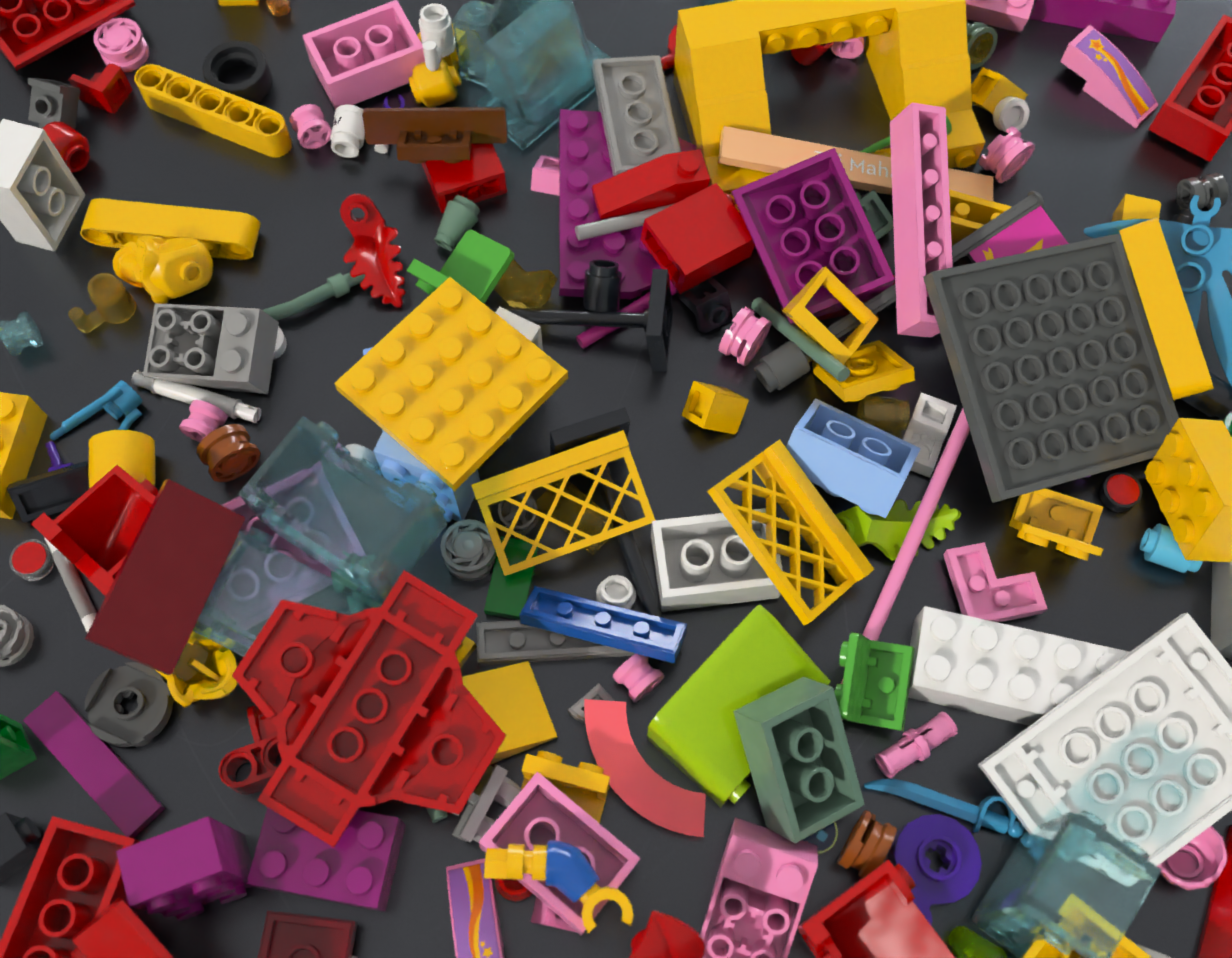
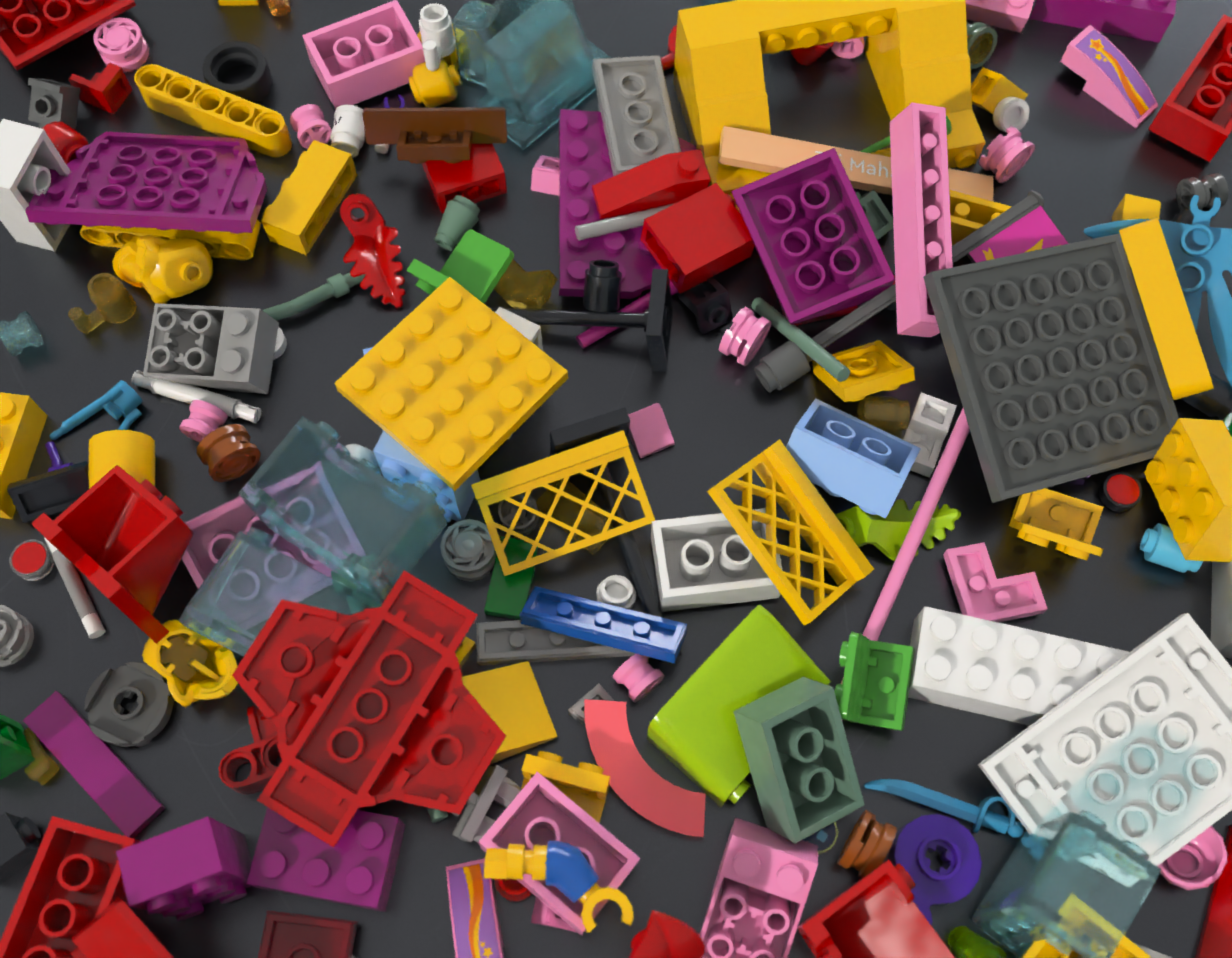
dark red tile [84,479,246,675] -> none
yellow panel [681,380,749,434] -> none
yellow tile [782,266,879,365] -> none
bright pink pin [875,711,958,778] -> none
none -> clear yellow hand [24,727,59,786]
none -> magenta plate [25,132,267,234]
none -> yellow brick [261,140,357,255]
none -> bright pink slope [628,403,675,459]

